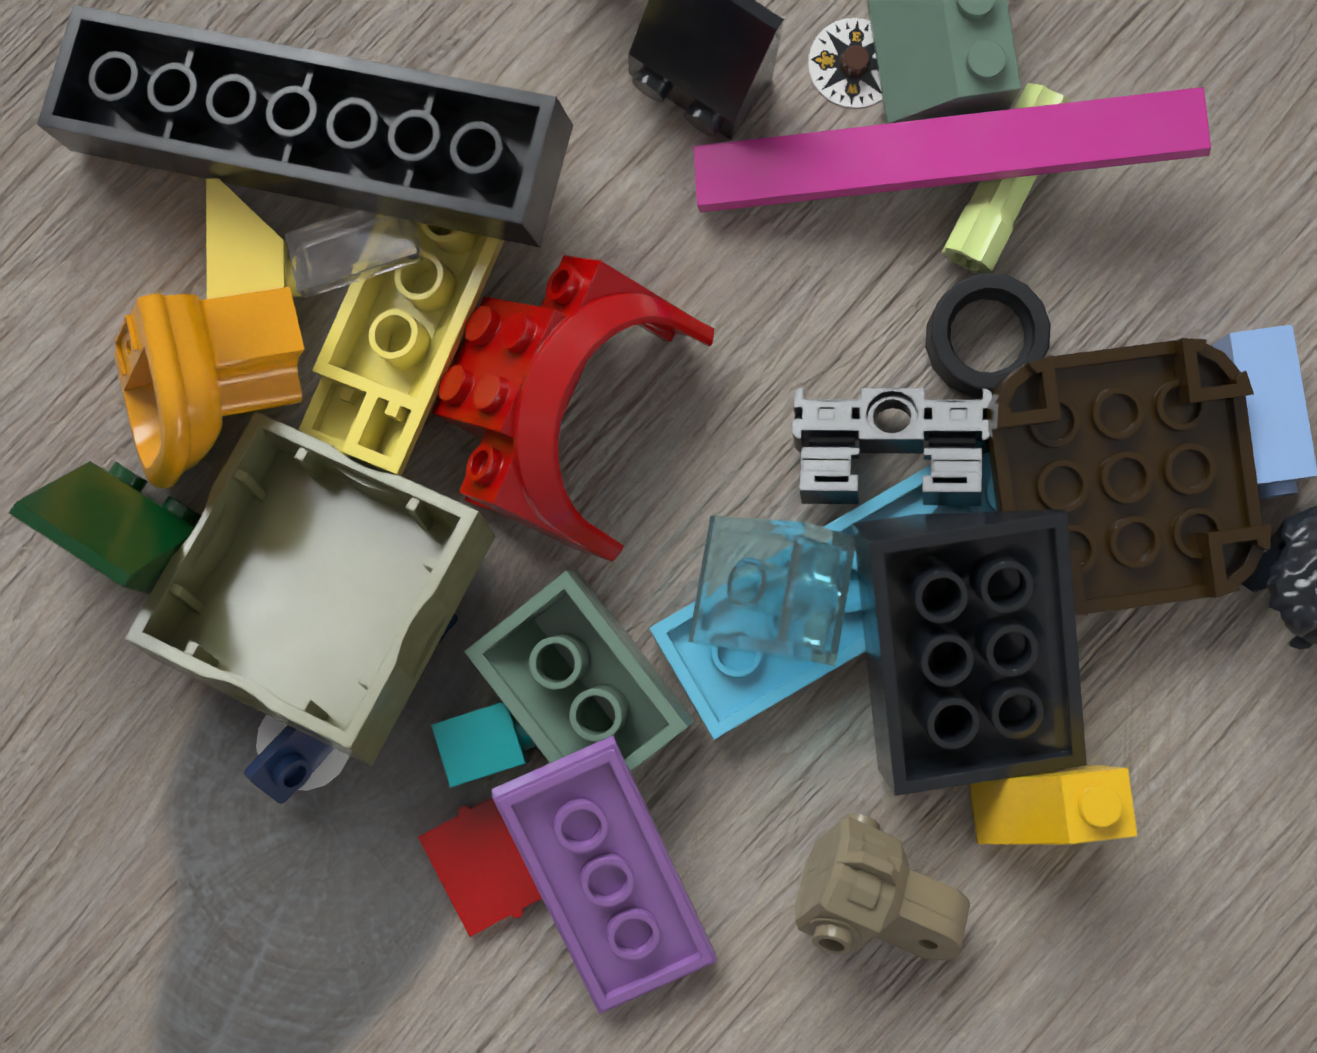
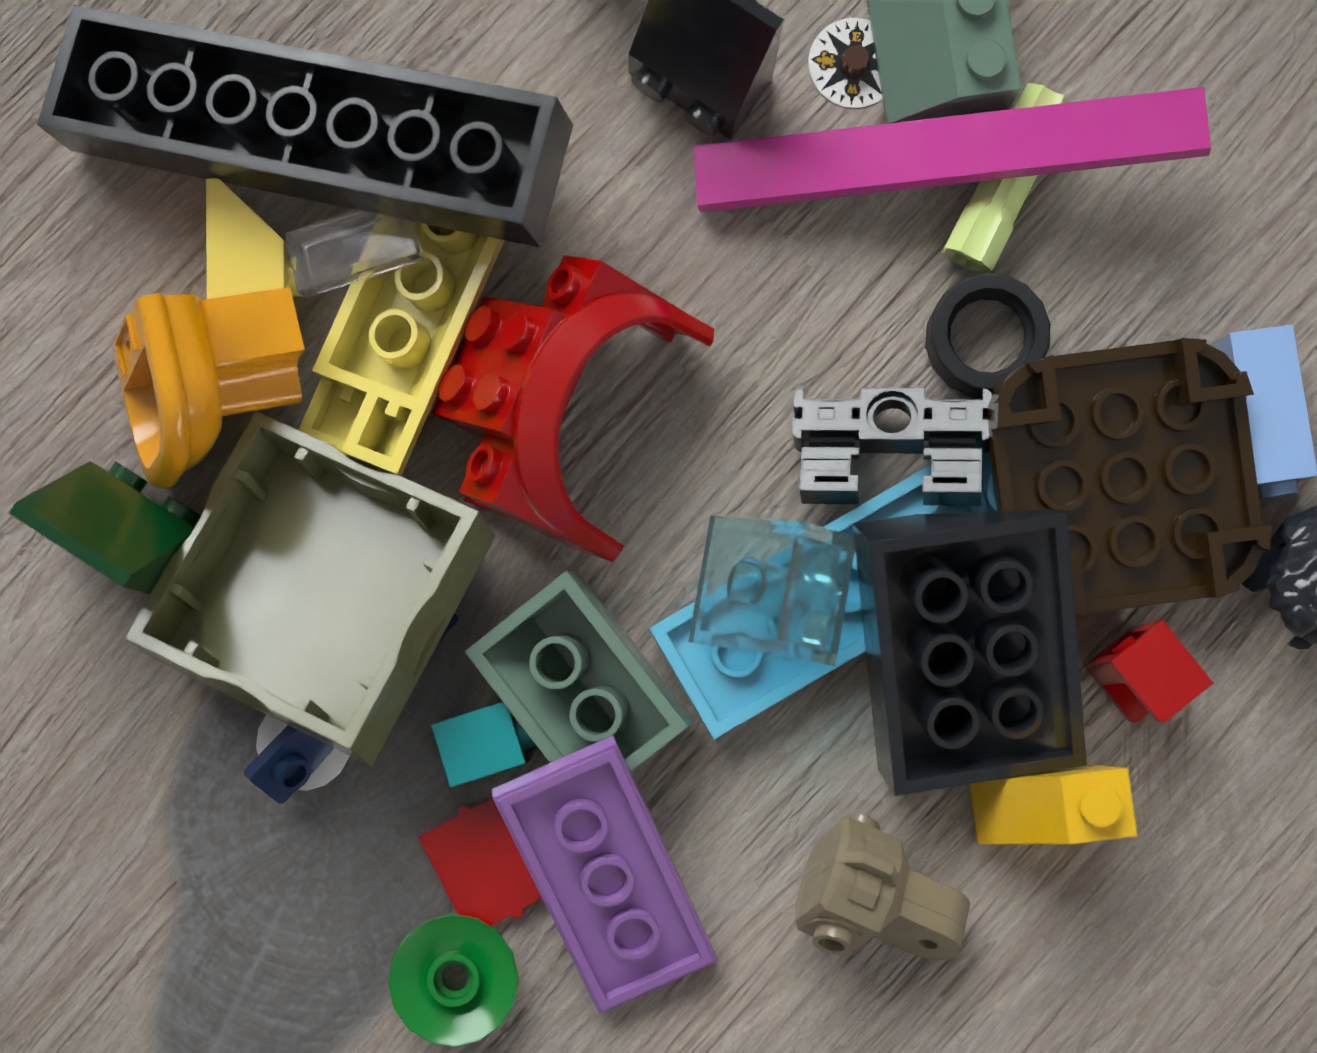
none -> green dish [388,914,519,1047]
none -> red panel [1084,620,1214,723]

